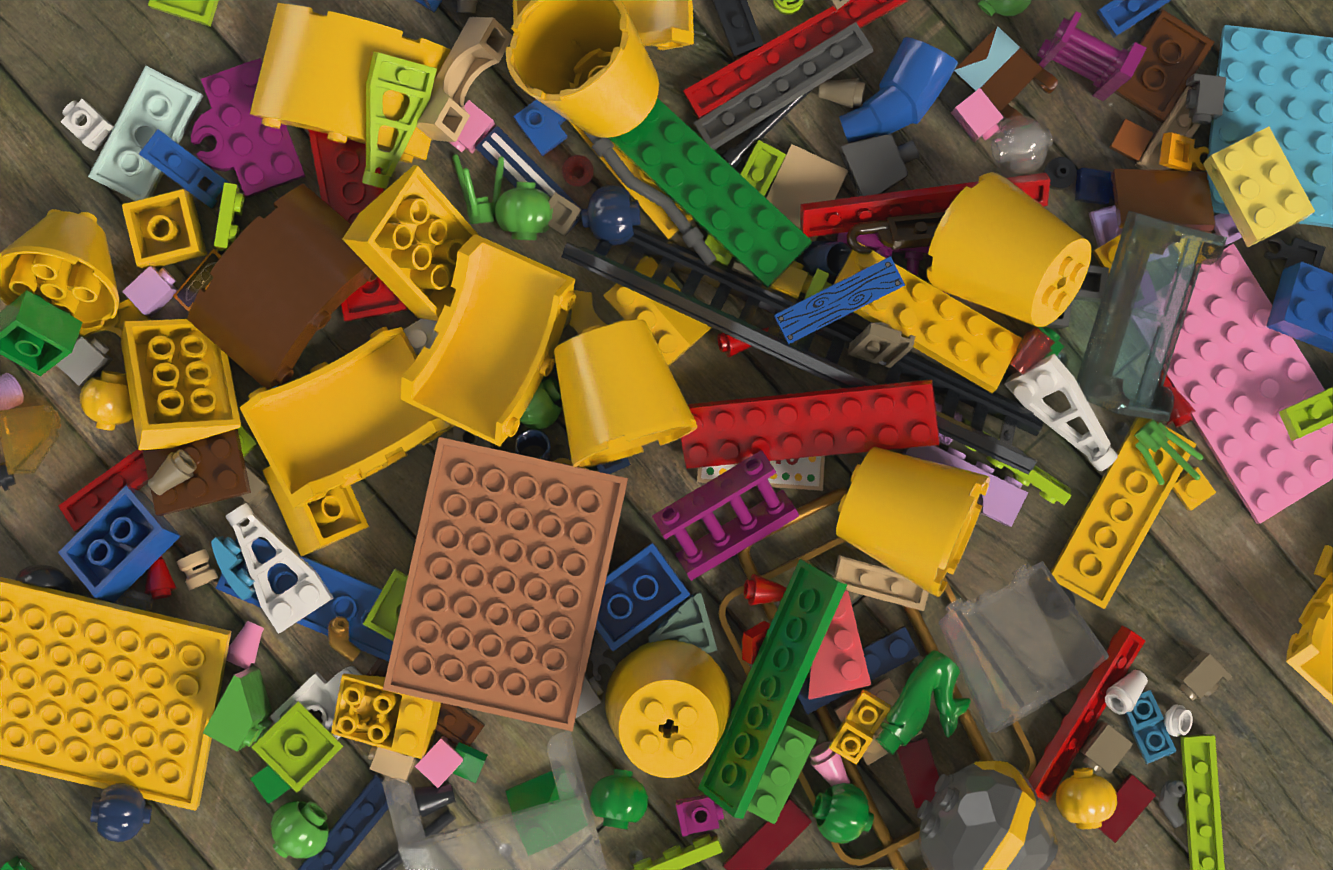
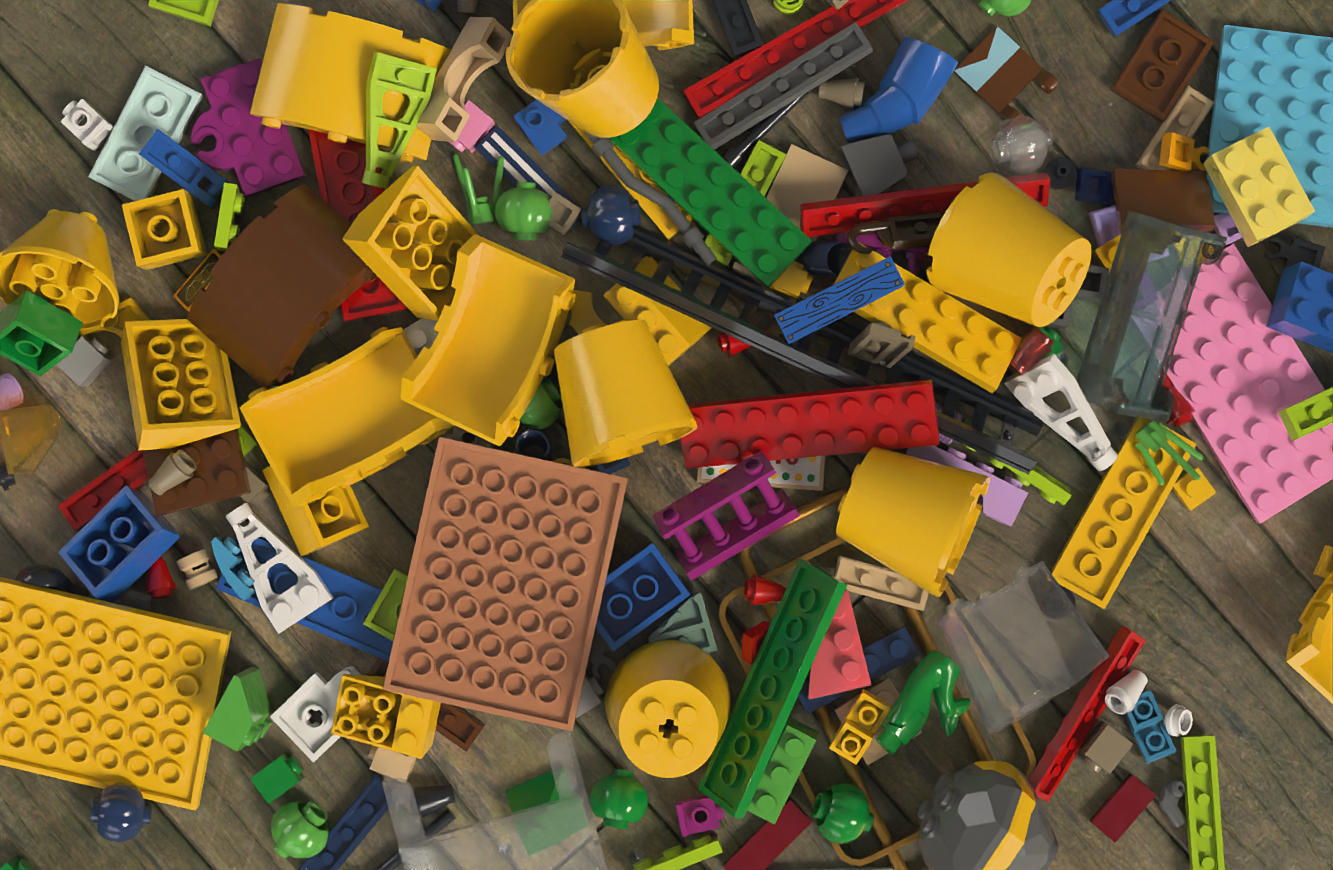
yellow plant [80,371,133,431] -> none
lavender brick [122,266,178,317] -> none
bright pink cone [226,621,264,669] -> none
lime plate [251,701,343,793] -> none
pearl gold arm [328,616,362,663] -> none
bright pink panel [415,736,463,788] -> none
green tile [453,742,488,783] -> none
clear red cone [562,155,594,187] -> none
lime plate [804,269,832,300] -> none
bright pink cone [809,742,850,786] -> none
dark red tile [896,737,939,809] -> none
bright pink brick [951,88,1004,142] -> none
magenta fence [1037,11,1147,101] -> none
yellow plant [1055,768,1117,829] -> none
dark orange tile [1109,119,1153,163] -> none
dark tan brick [1175,651,1232,702] -> none
dark grey brick [1185,74,1226,124] -> none

